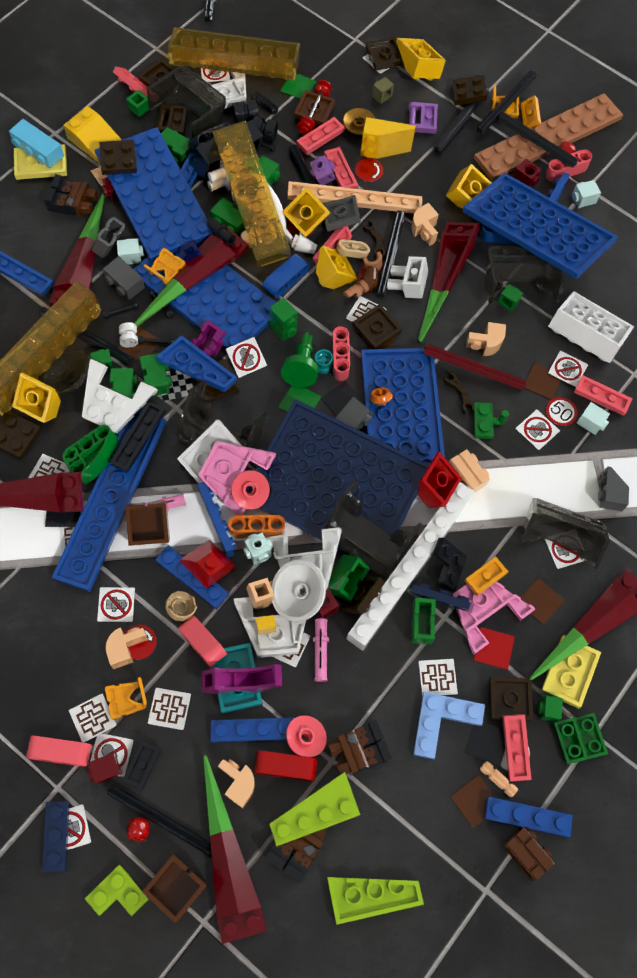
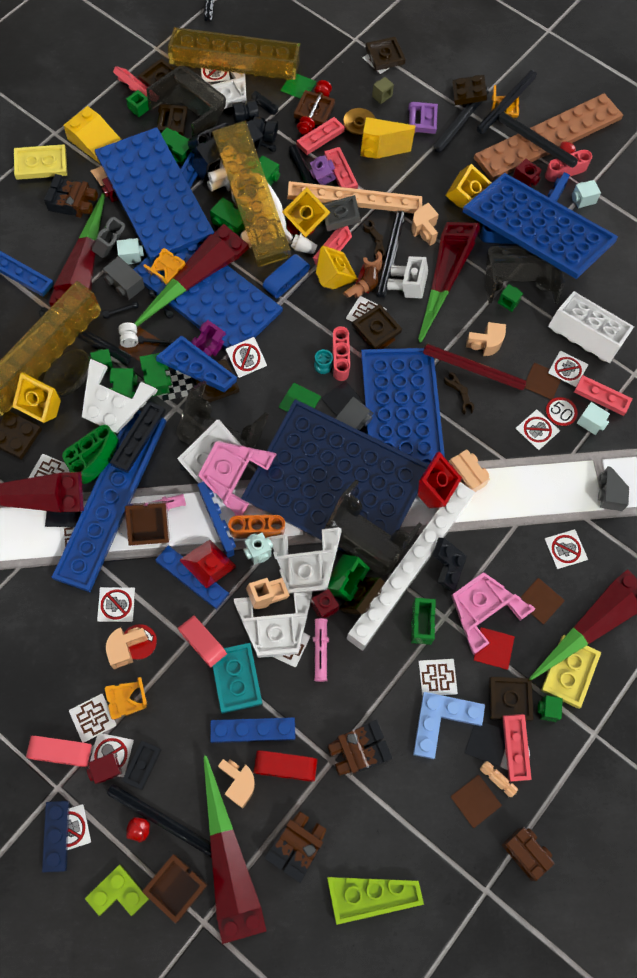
medium azure brick [9,119,64,168] -> none
dark brown plate [99,140,137,175] -> none
white sticker [148,688,191,730] -> none
tan hair [165,591,197,622] -> none
clear blue plate [179,239,201,262] -> none
magenta arch [202,664,282,695] -> none
black pin [207,217,236,246] -> none
coral dish [231,470,270,509] -> none
yellow piece [256,615,276,635] -> none
green brick [269,298,298,341] -> none
lime wing [269,772,360,847] -> none
white dish [271,560,326,622] -> none
green piece [281,332,319,388] -> none
coral dish [286,716,327,757] -> none
tan plate [336,239,370,259] -> none
red sticker [355,158,383,182] -> none
orange hat [370,388,393,406] -> none
yellow slope [396,38,446,80] -> none
dark blue plate [411,583,474,613] -> none
light orange plate [464,556,509,596] -> none
green plate [473,402,509,439] -> none
blue plate [484,797,573,838] -> none
light orange plate [521,95,541,128] -> none
clear smoke windscreen [521,498,610,569] -> none
green slope [554,713,608,765] -> none

